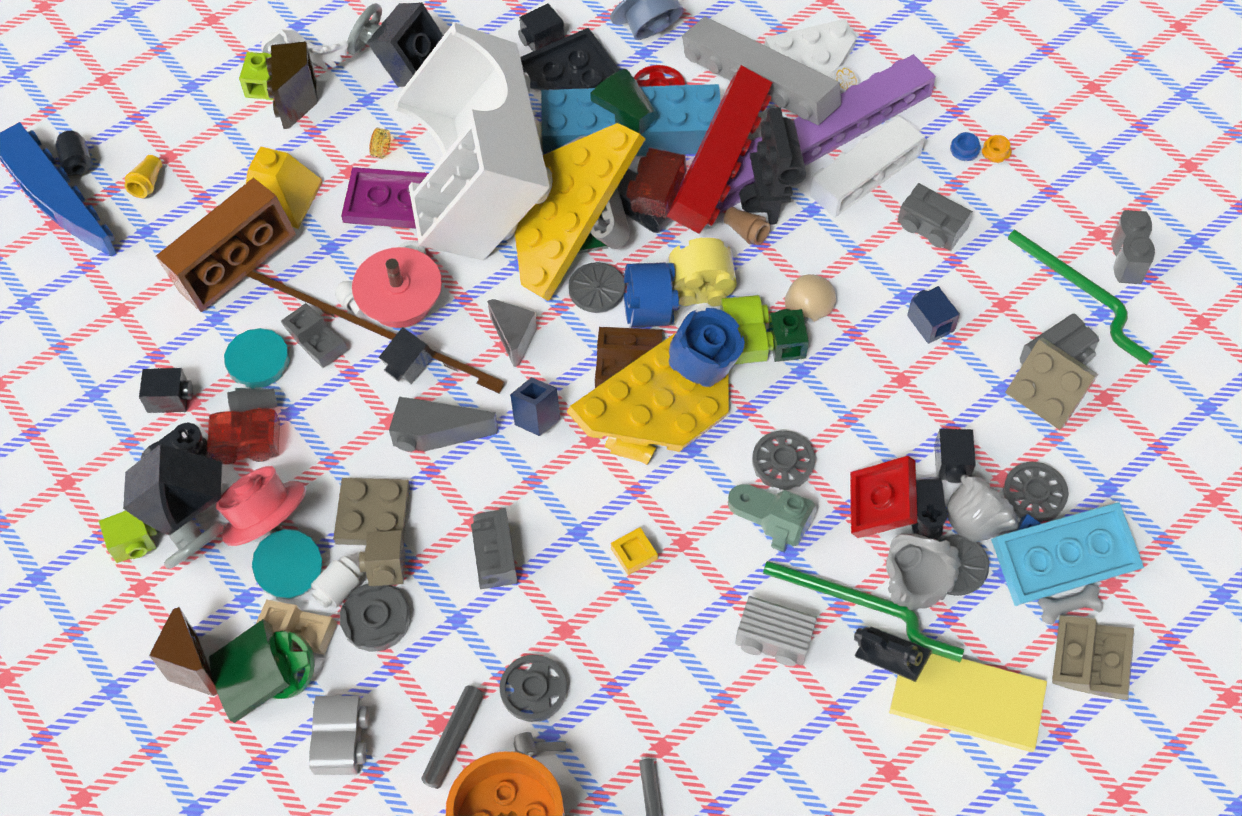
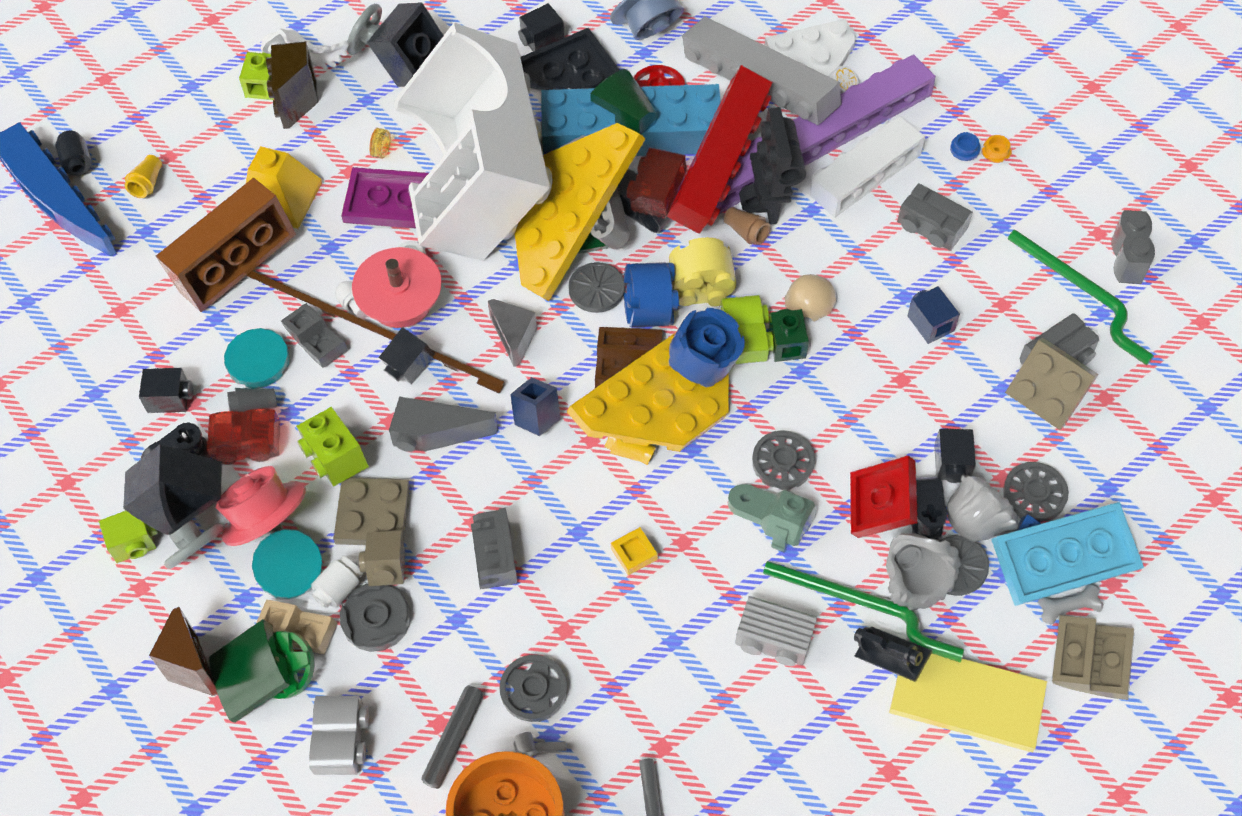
none -> lime brick [296,406,369,487]

